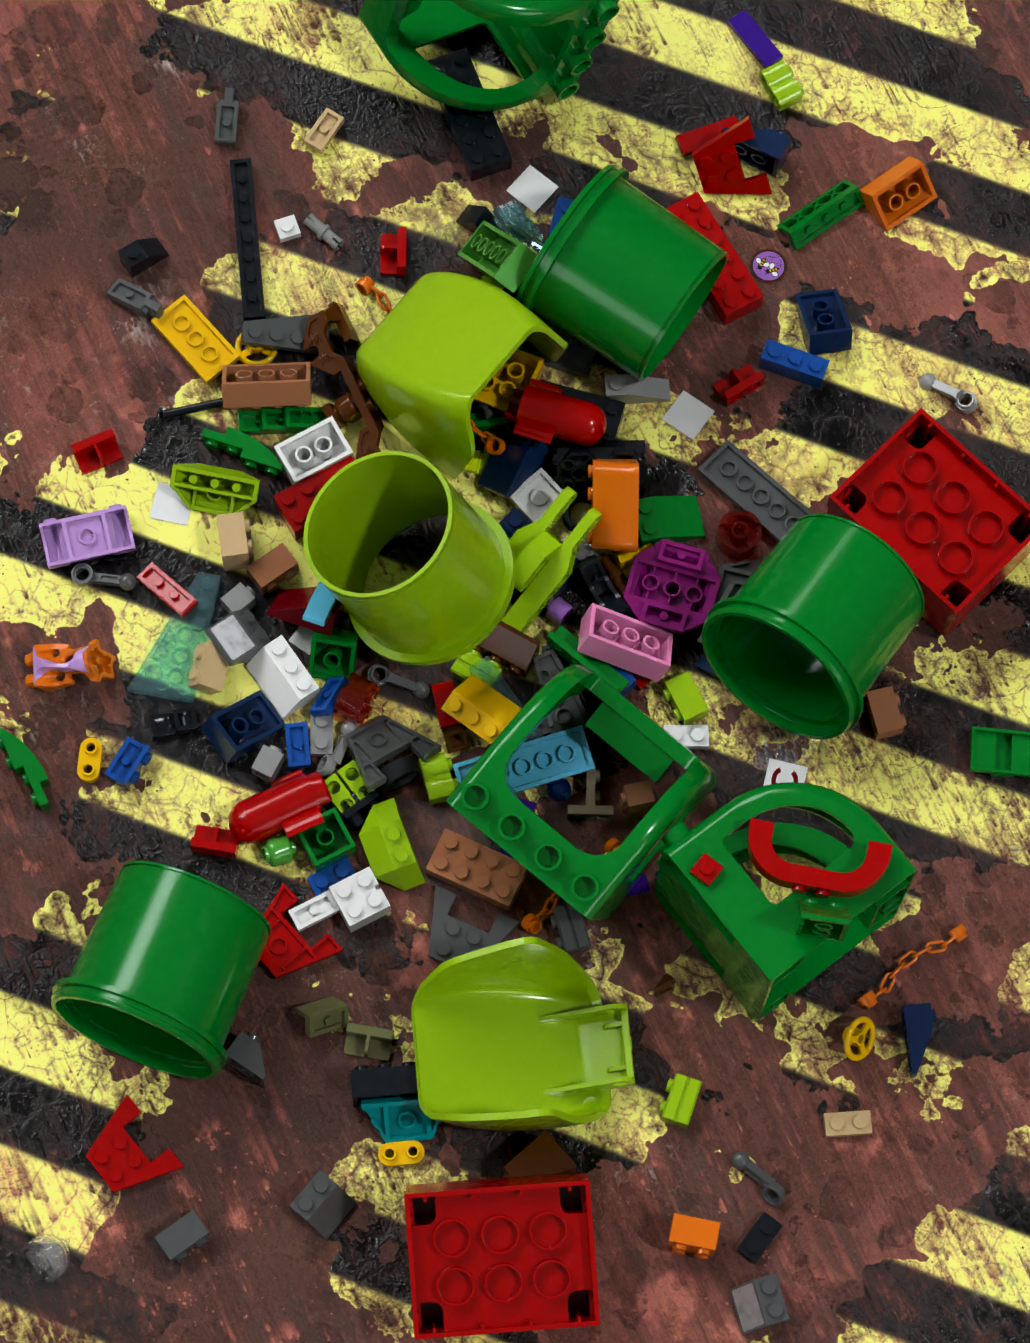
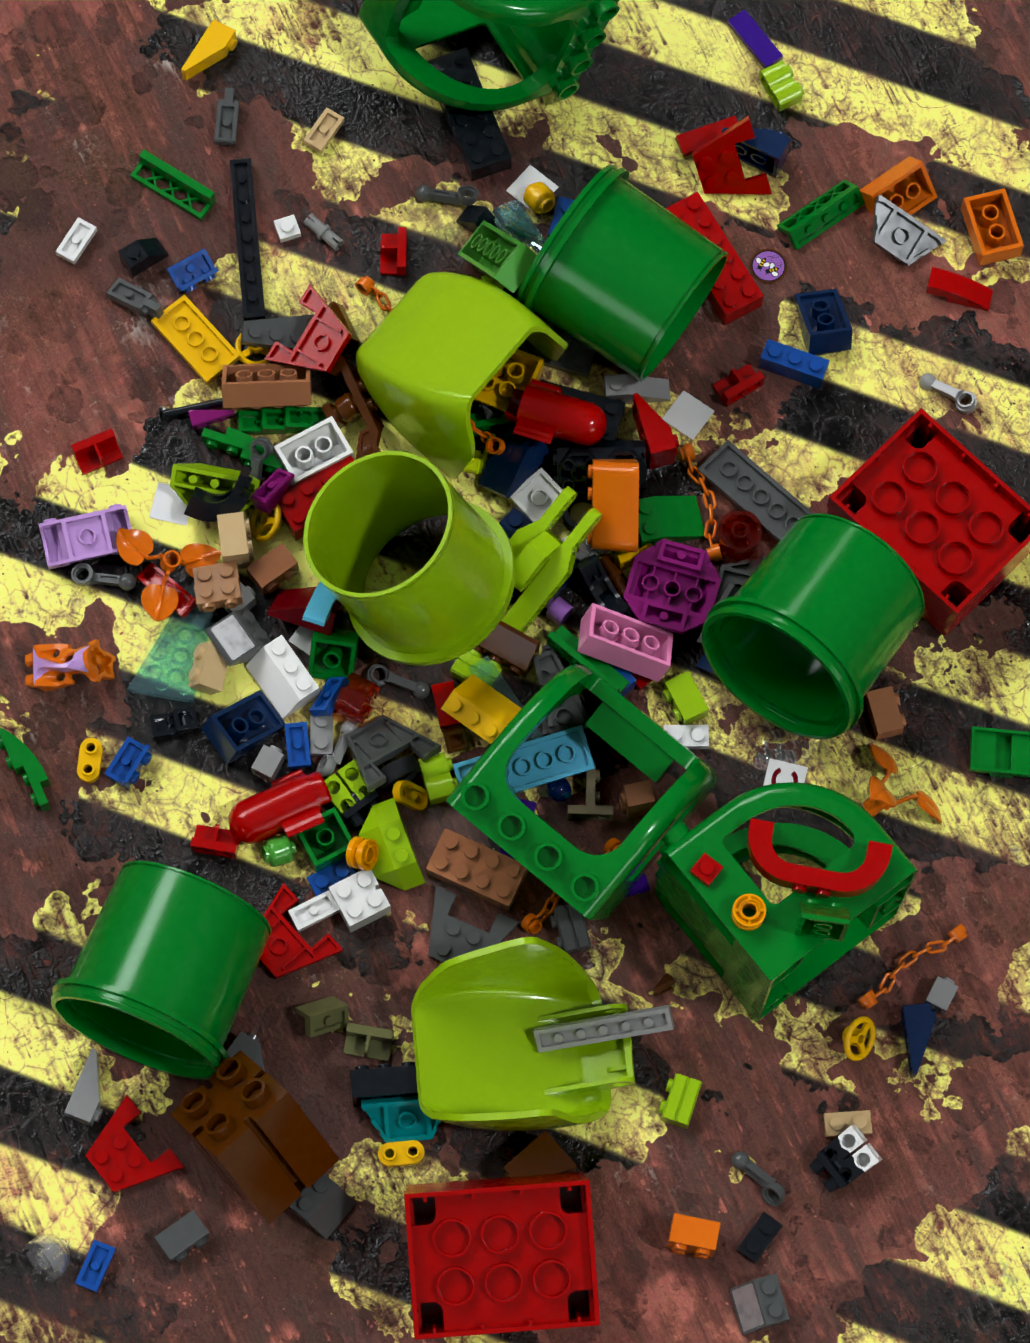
none -> white plate [55,217,97,265]
none -> light grey slope [64,1048,103,1127]
none -> blue plate [75,1239,117,1293]
none -> orange plant [116,528,221,622]
none -> green fence [130,149,216,221]
none -> blue bracket [166,248,219,293]
none -> reddish brown brick [170,1050,340,1224]
none -> yellow slope [181,19,238,81]
none -> black arch [184,465,253,522]
none -> magenta slope [188,410,235,430]
none -> medium nougat plate [192,560,243,612]
none -> dark grey piece [250,436,273,487]
none -> magenta slope [250,468,295,514]
none -> yellow piece [250,504,282,542]
none -> wing [265,284,352,373]
none -> light orange wheel [346,836,379,871]
none -> yellow plate [392,780,428,810]
none -> dark grey piece [416,185,479,206]
none -> yellow head [523,182,555,214]
none -> light grey plate [533,1005,674,1053]
none -> red slope [631,393,679,470]
none -> orange piece [680,442,723,562]
none -> light orange wheel [731,894,766,931]
none -> black hips [809,1124,883,1193]
none -> orange plant [862,743,942,824]
none -> wing [872,195,946,266]
none -> light grey brick [924,976,958,1016]
none -> red slope [926,267,993,311]
none -> orange brick [961,188,1024,266]

